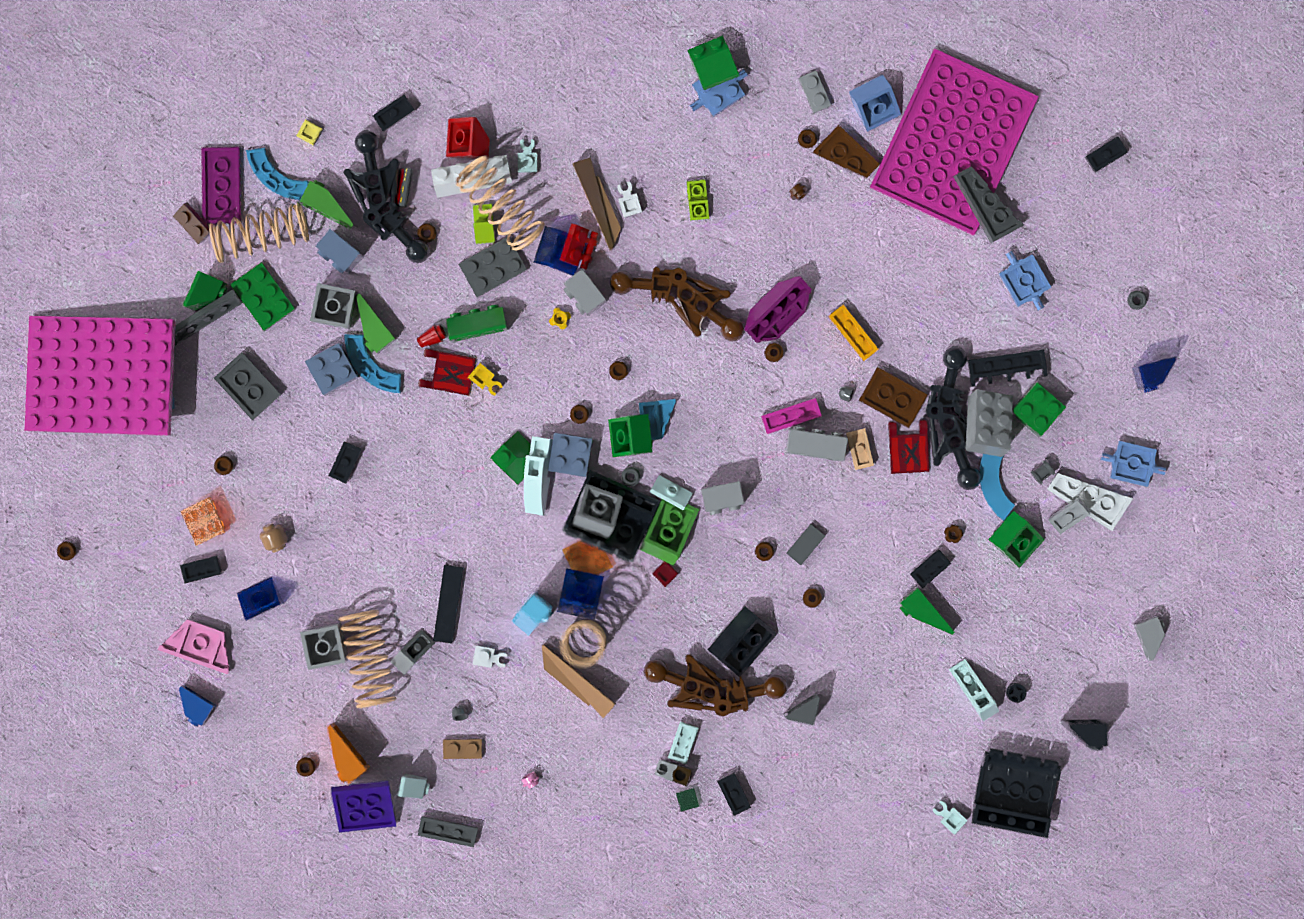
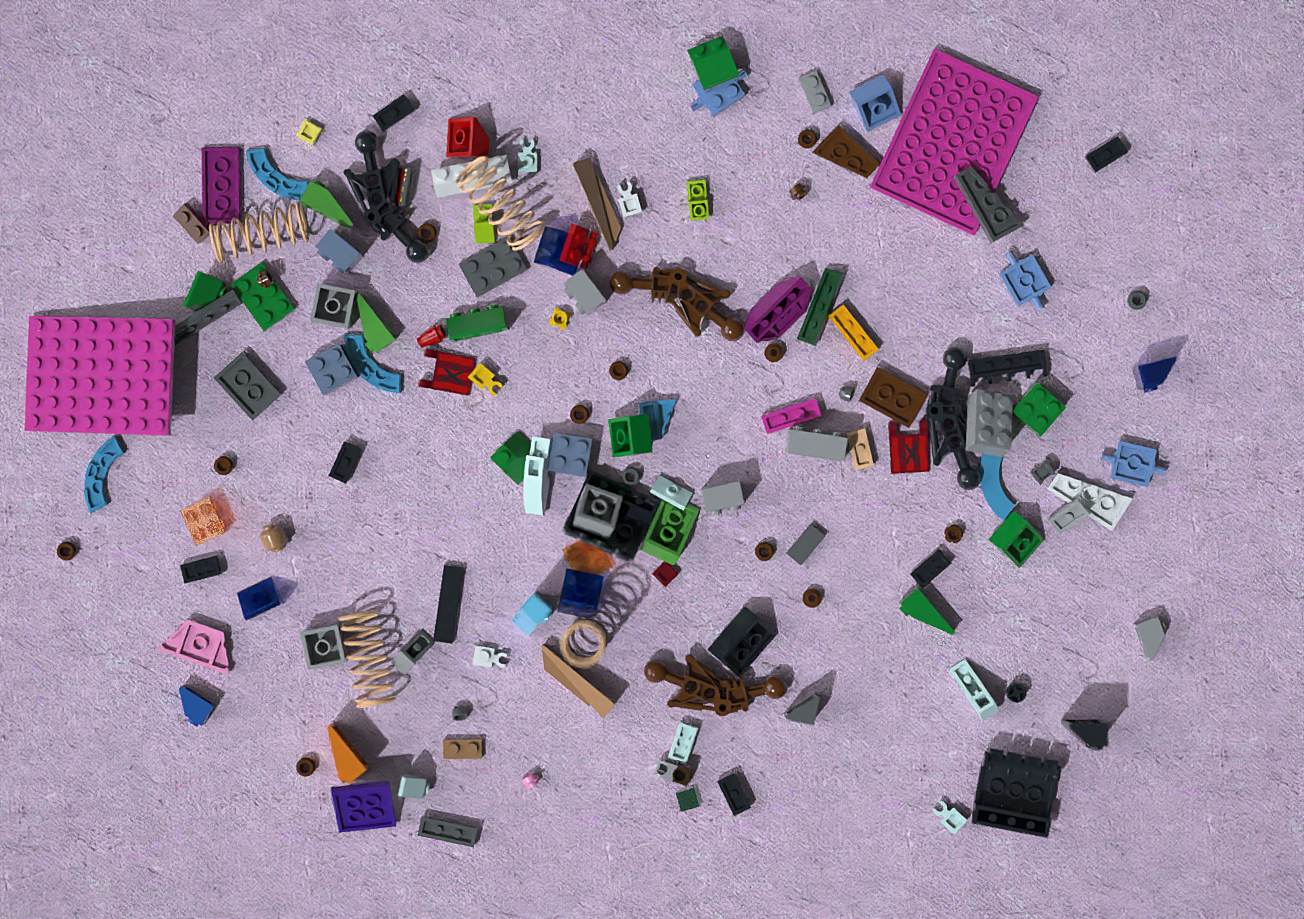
none -> dark azure tile [84,436,125,513]
none -> reddish brown plate [257,270,274,289]
none -> dark green plate [797,268,844,346]

